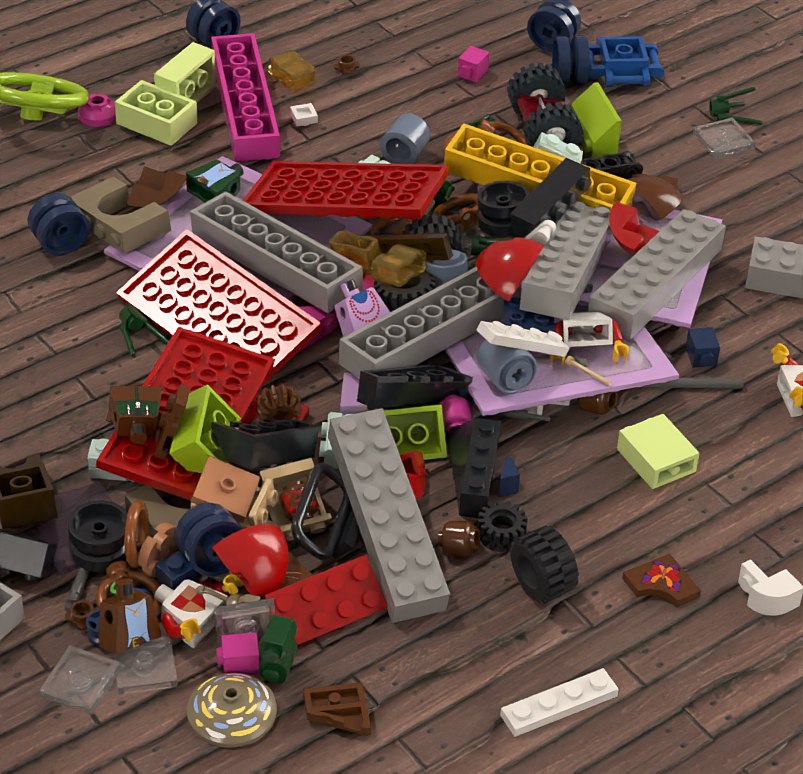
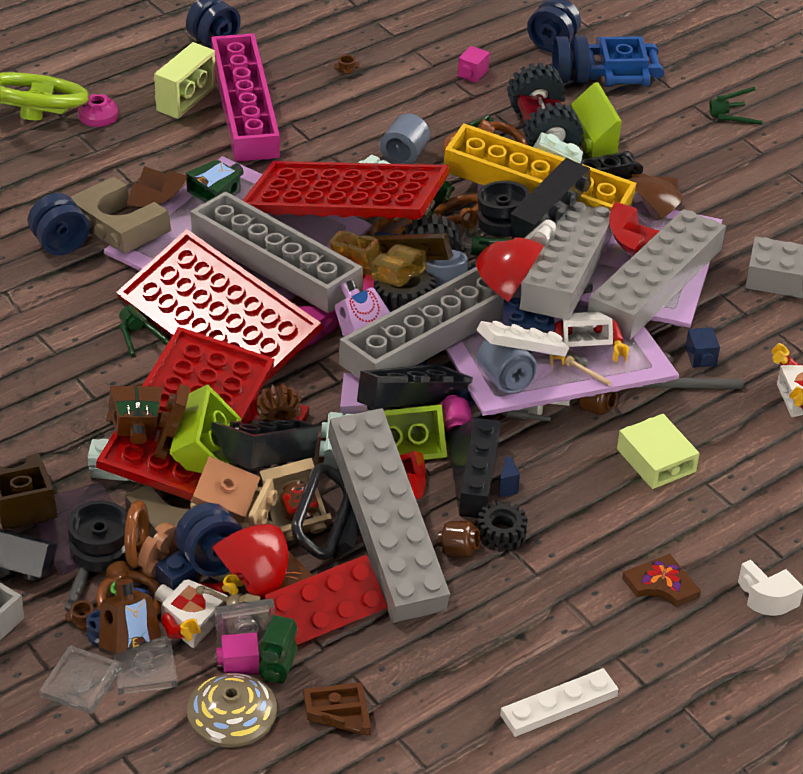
yellowish green brick [115,80,197,146] -> none
clear yellow brick [269,50,316,92] -> none
white plate [290,103,318,127] -> none
black tyre [510,525,579,604] -> none
clear plate [693,118,755,159] -> none

